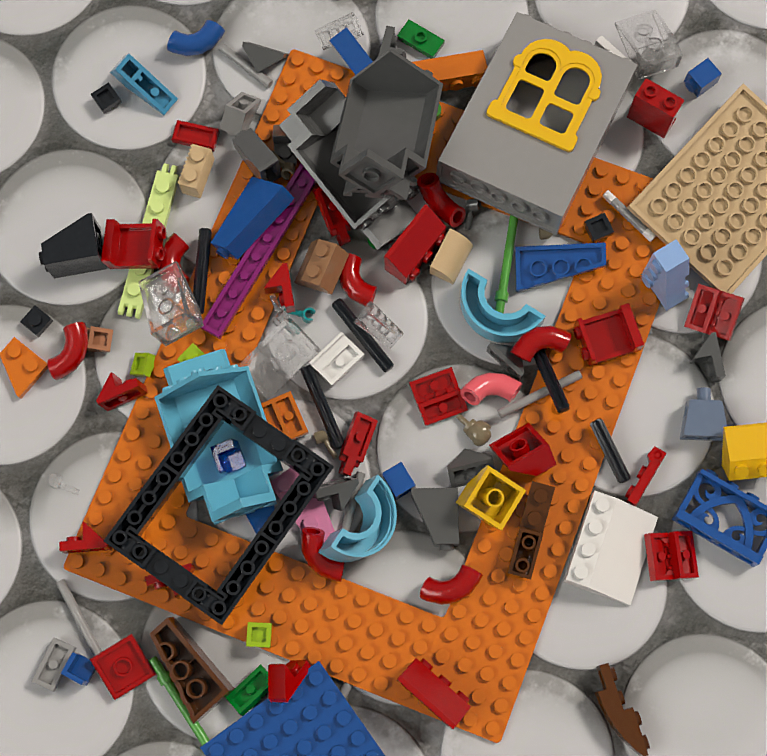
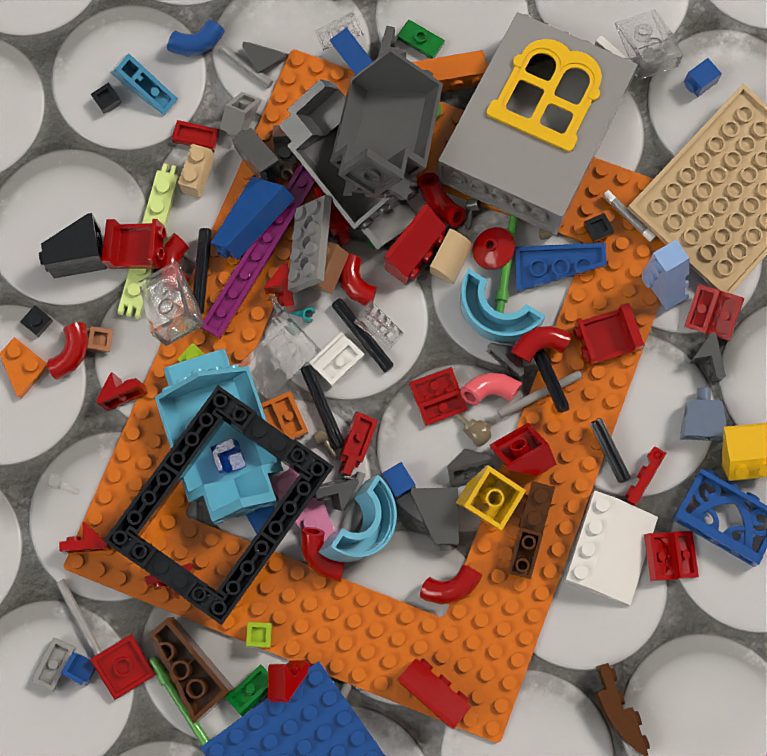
lime plate [130,353,156,377] -> none
red panel [627,79,684,138] -> none
none -> light grey plate [288,195,332,293]
none -> red dish [472,227,515,270]

